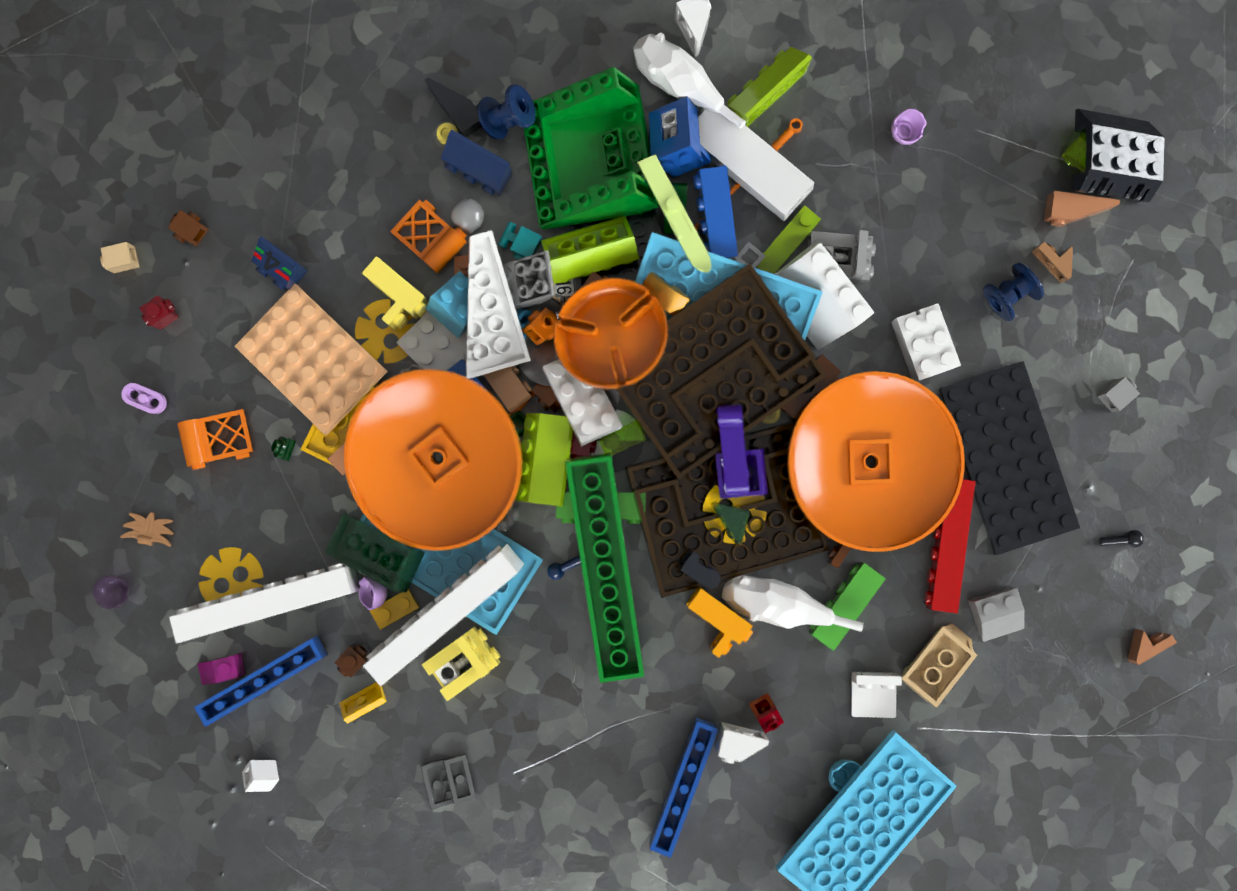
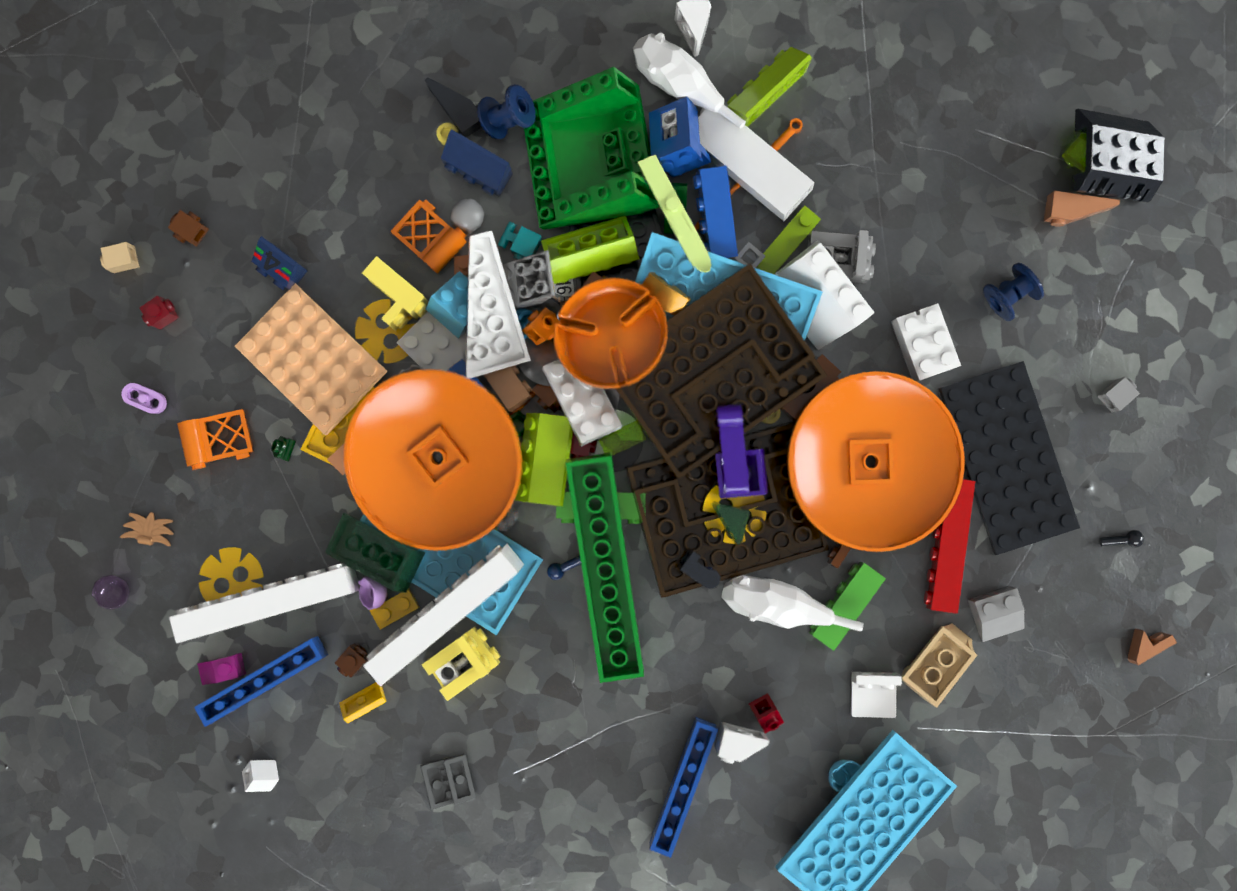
light orange brick [686,587,753,657] -> none
lavender hair [891,109,926,145] -> none
medium nougat slope [1031,241,1073,283] -> none

